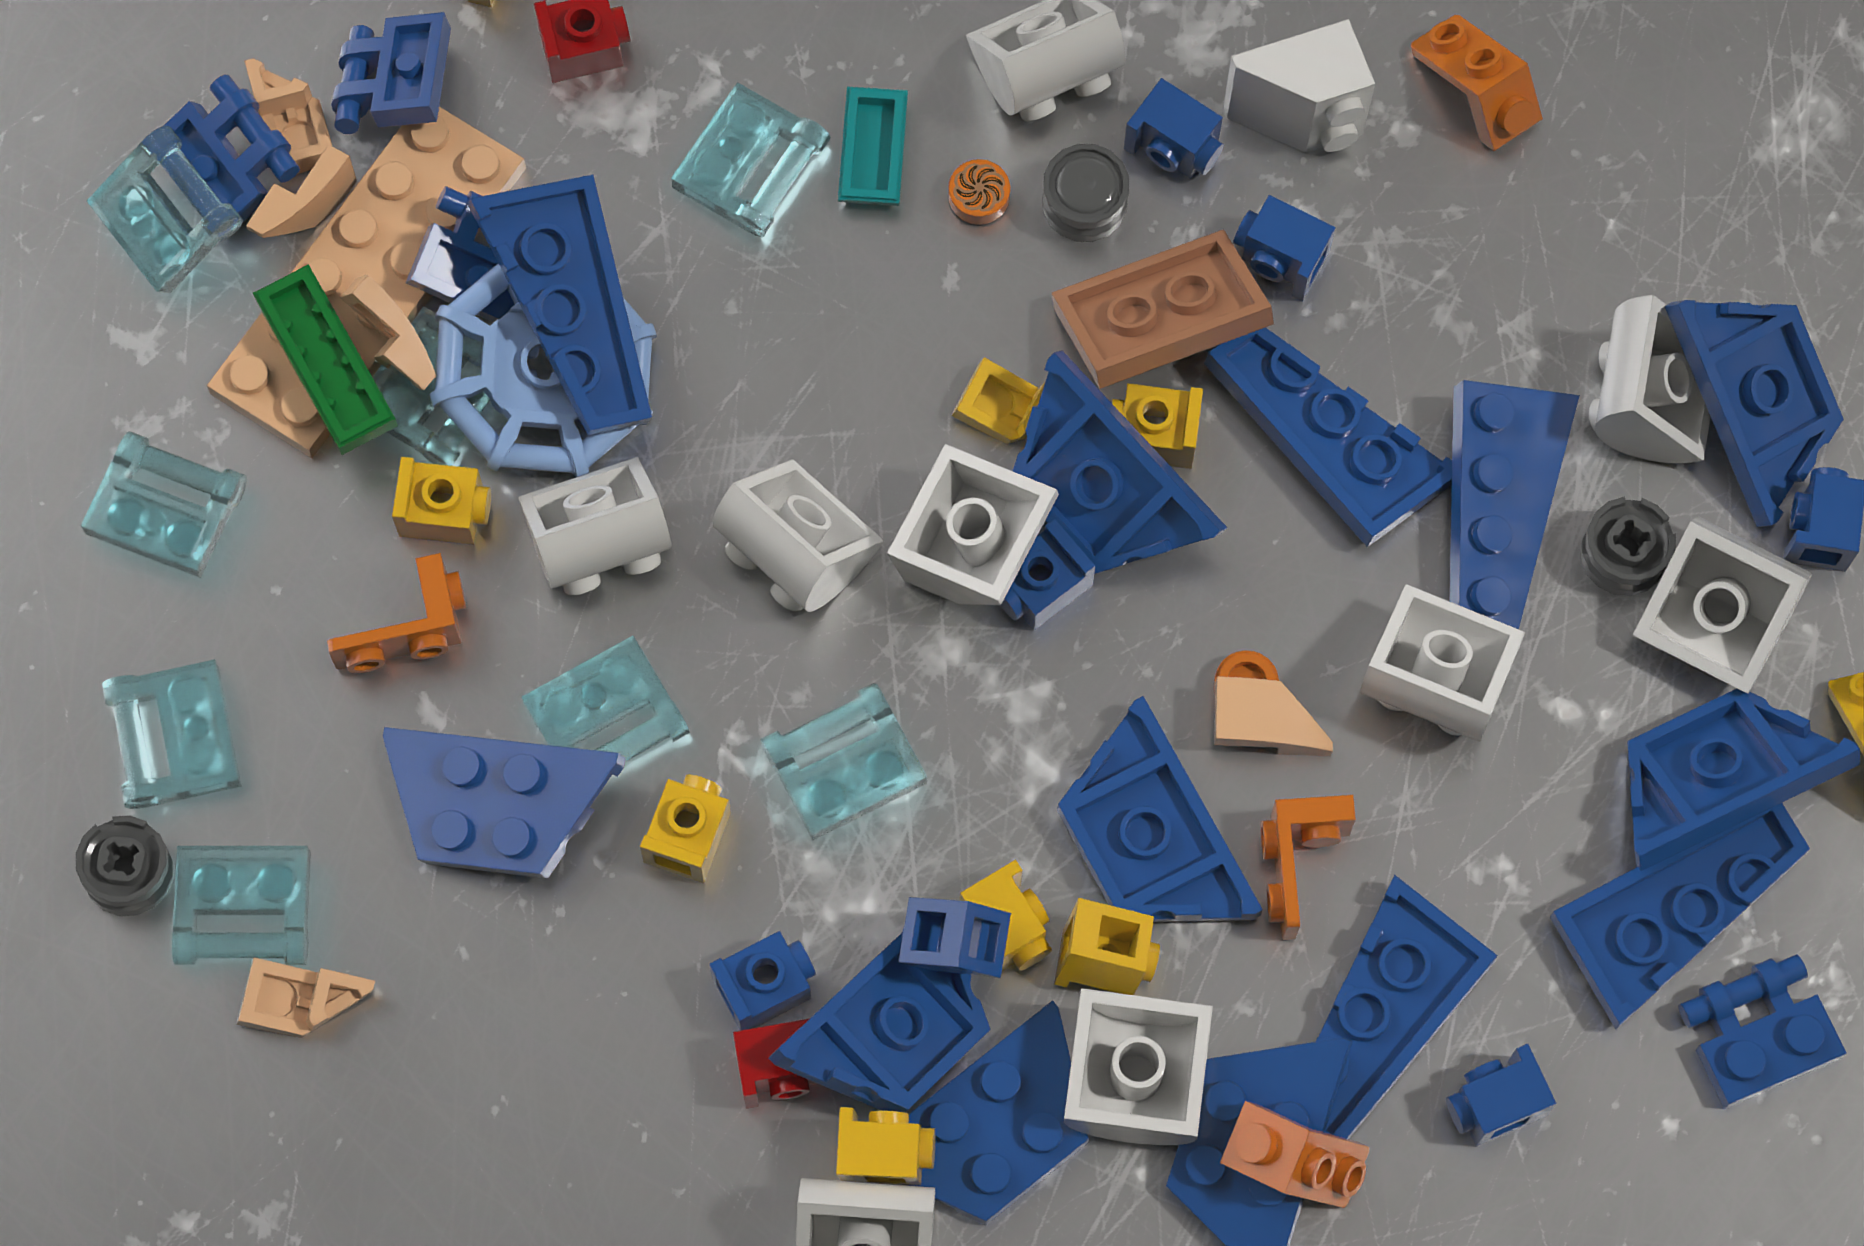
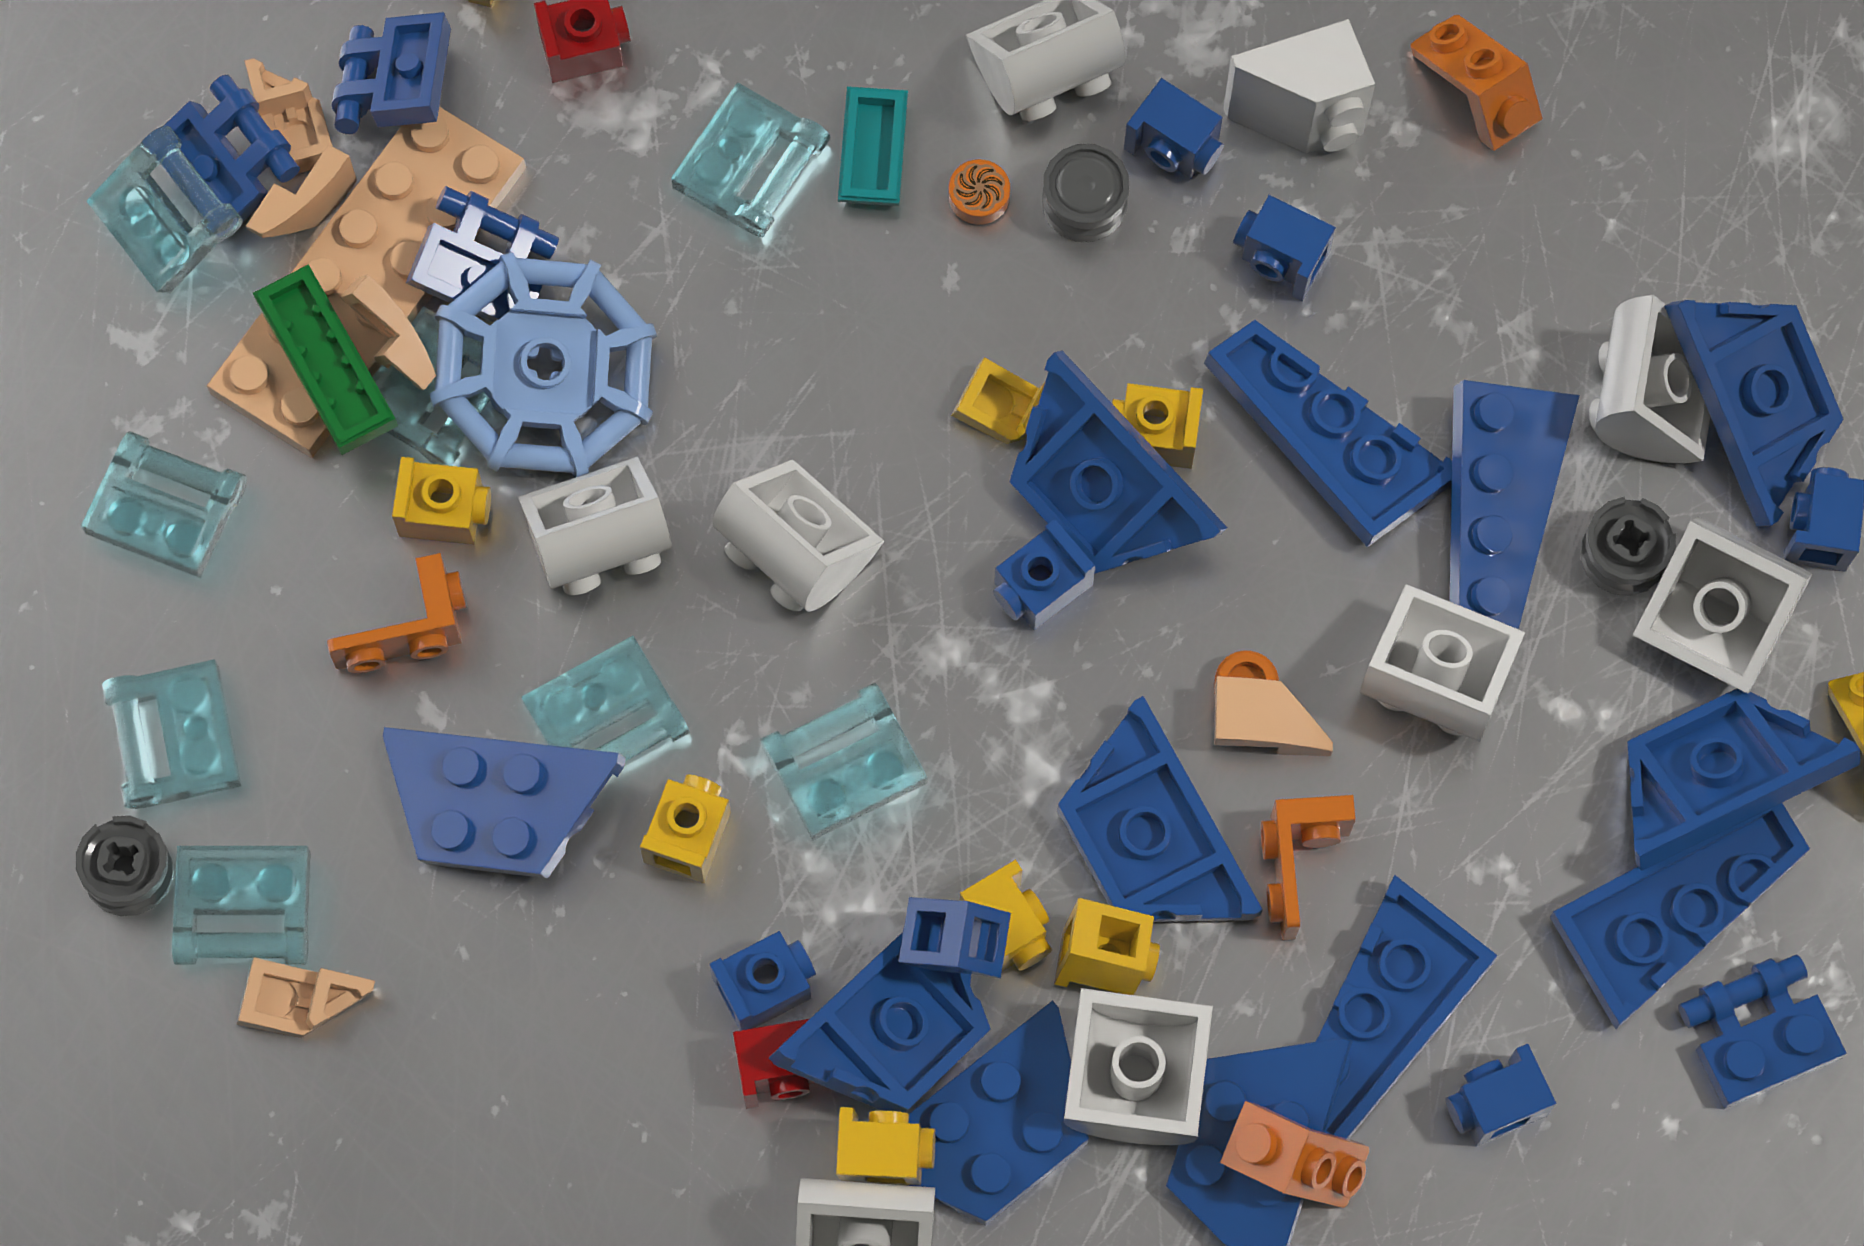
blue wing [468,174,652,435] -> none
white slope [887,444,1059,605] -> none
nougat plate [1052,229,1274,389] -> none

